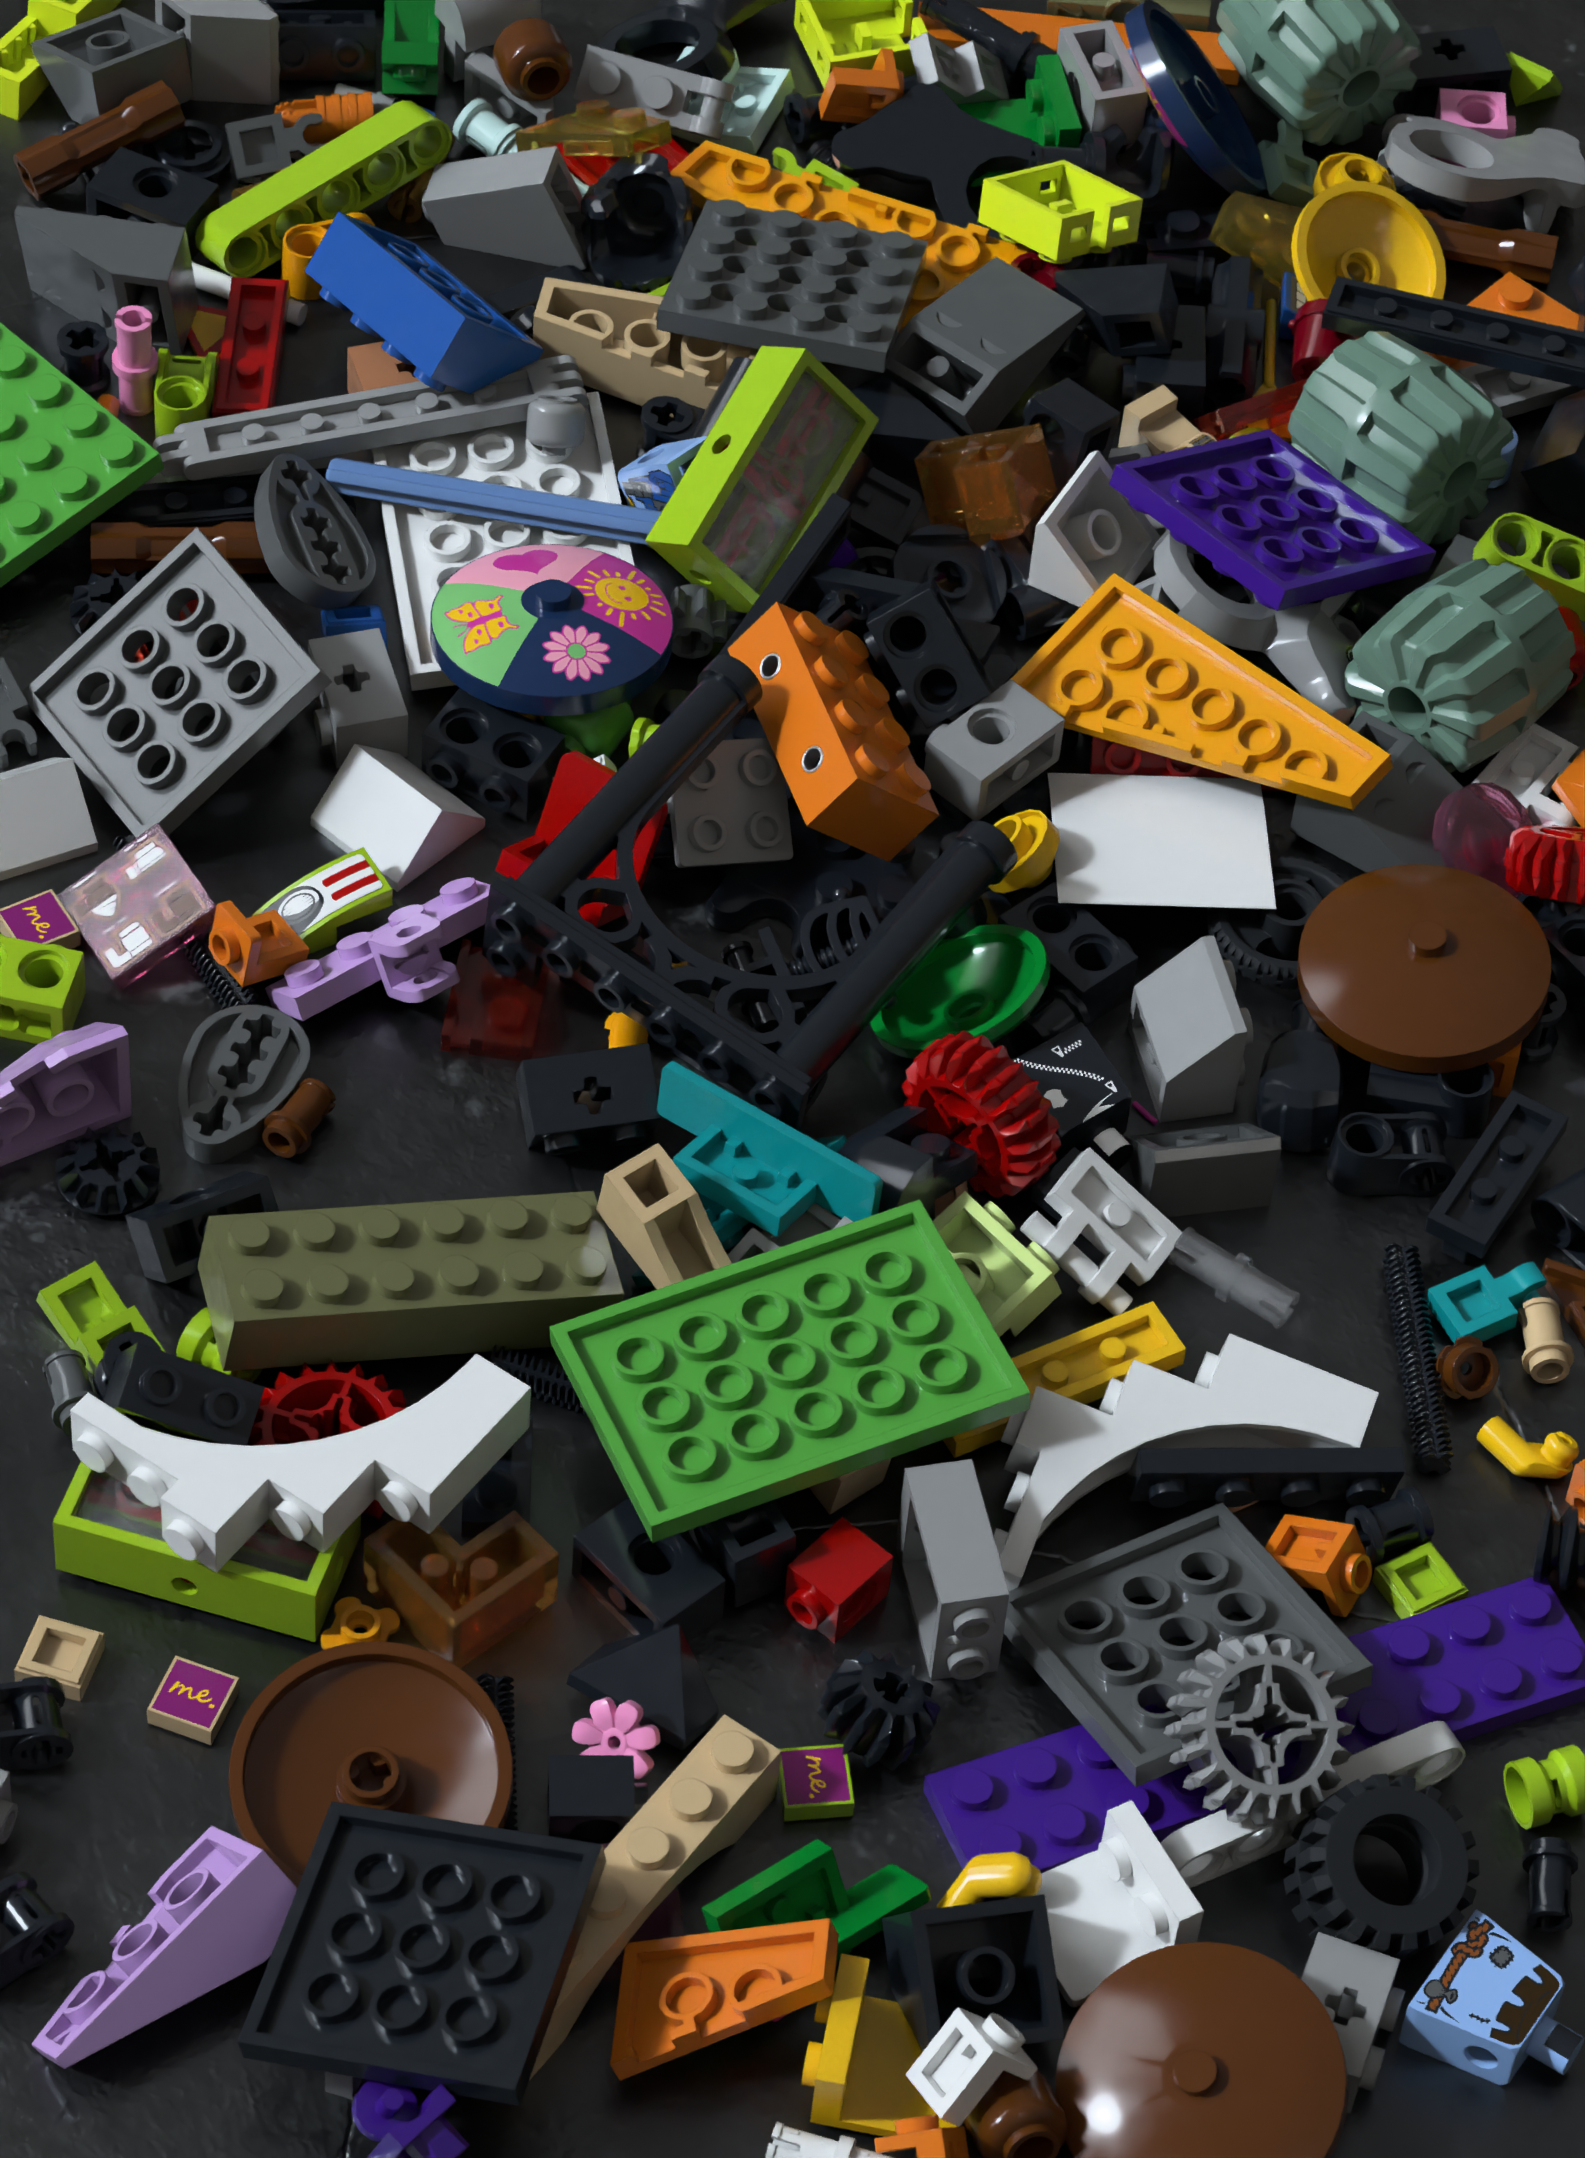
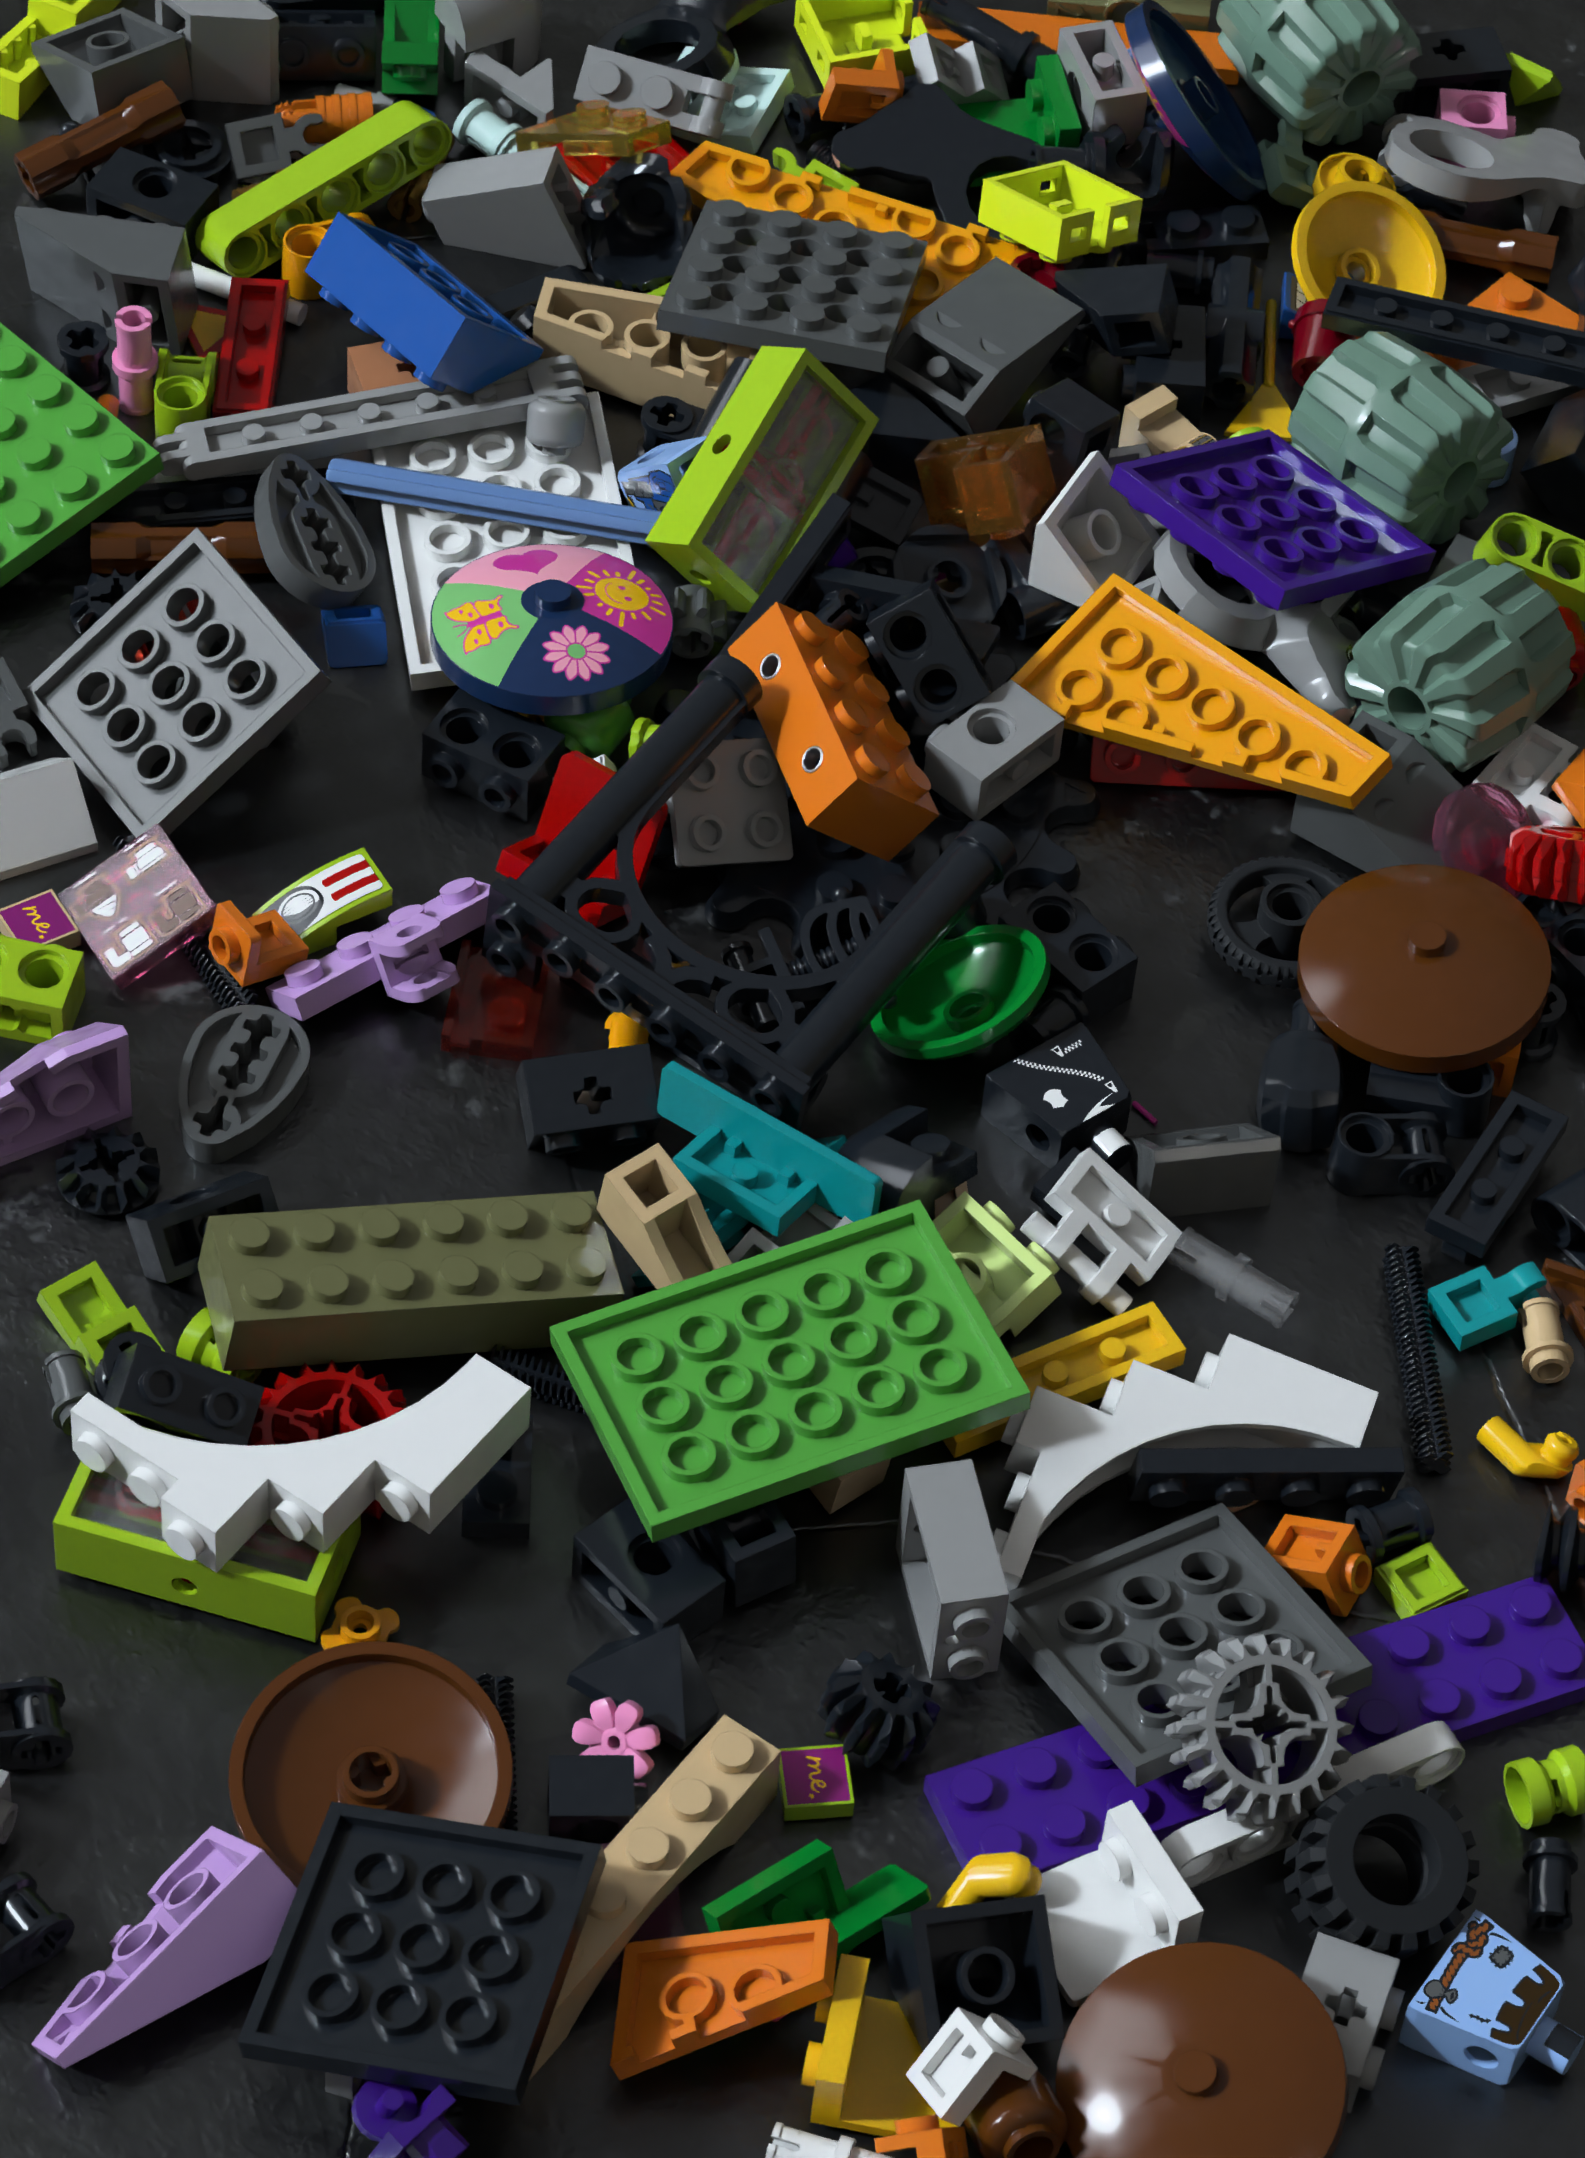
tan tile [14,1615,105,1702] -> none
tile [147,1655,240,1745] -> none
reddish brown pin [262,1078,336,1158] -> none
light grey brick [308,628,408,768] -> none
white slope [311,744,485,892] -> none
clear orange brick [364,1510,559,1668] -> none
reddish brown head [493,18,573,102] -> none
red brick [784,1517,893,1644] -> none
red gear [902,1030,1061,1199] -> none
yellow plate [988,809,1060,893] -> none
white sticker [1047,773,1276,909] -> none
light grey slope [1127,935,1253,1123] -> none
clear red plate [1189,378,1309,441] -> none
clear yellow wing [1208,191,1303,289] -> none
reddish brown plate [1436,1336,1499,1400] -> none

